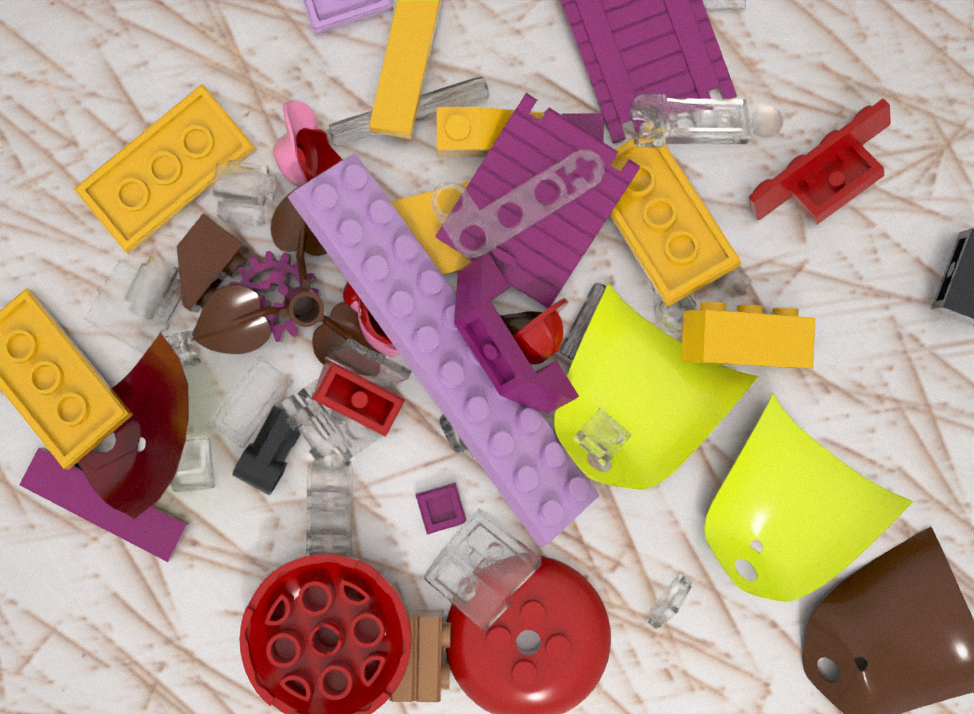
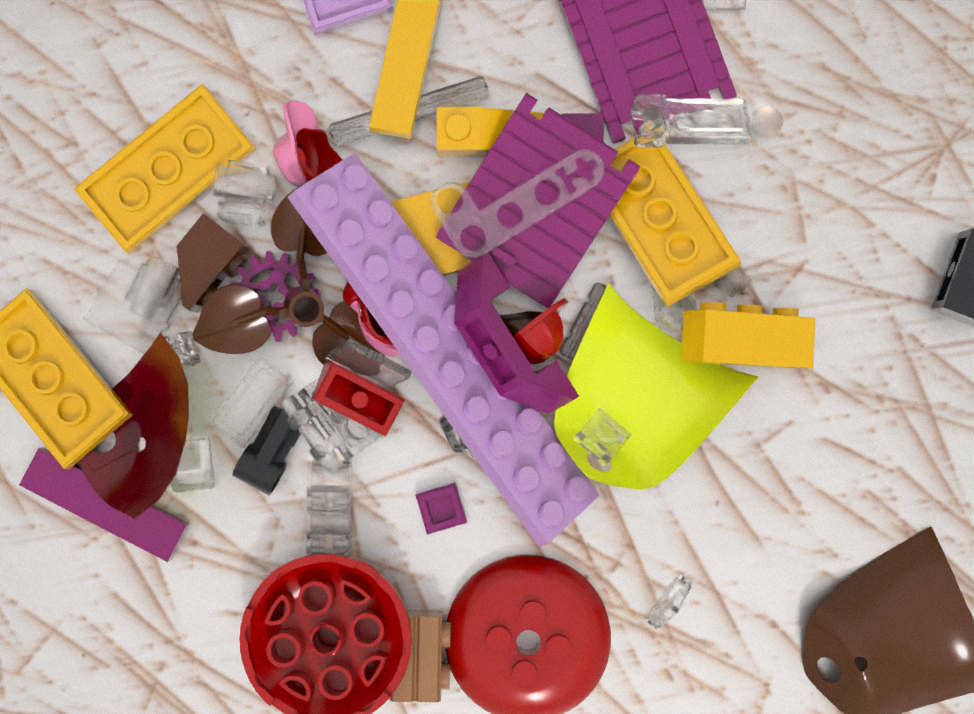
clear slope [424,508,541,631] -> none
neon yellow piece [704,393,913,602] -> none
red bracket [749,99,891,225] -> none

